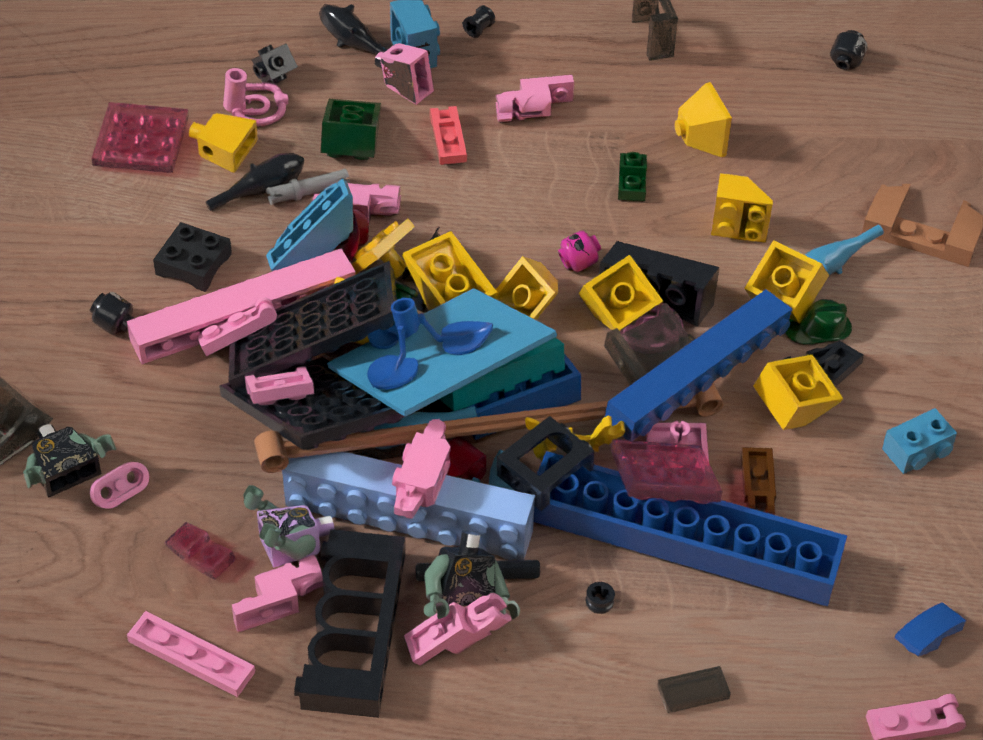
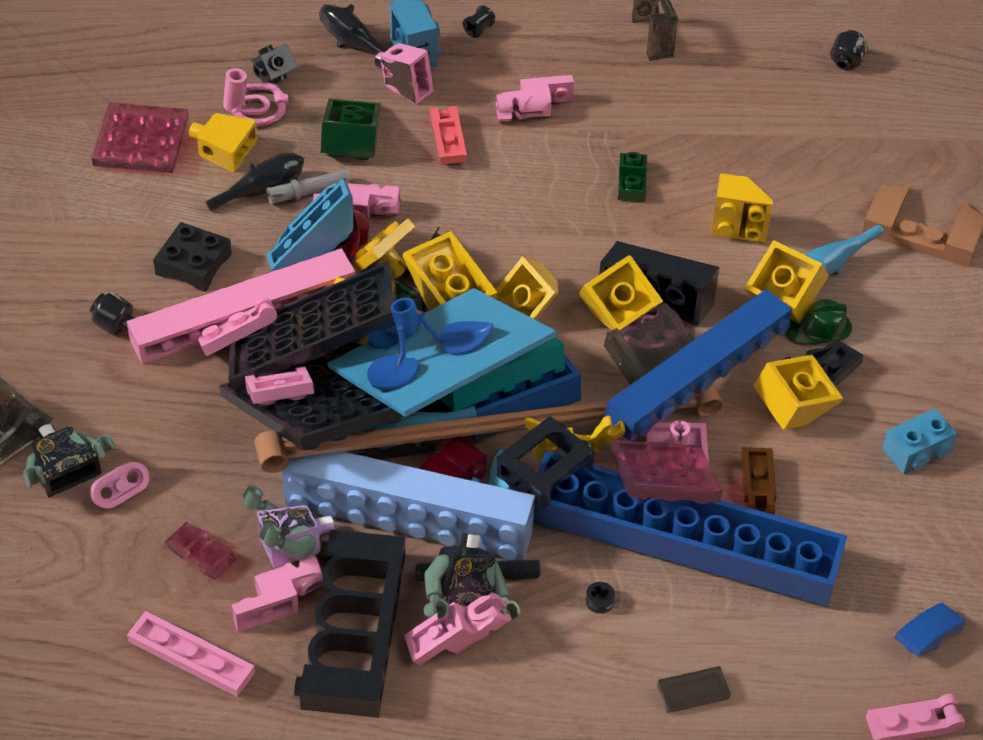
bright pink hinge [392,419,450,519] -> none
dark pink head [557,230,601,272] -> none
yellow slope [675,82,732,157] -> none

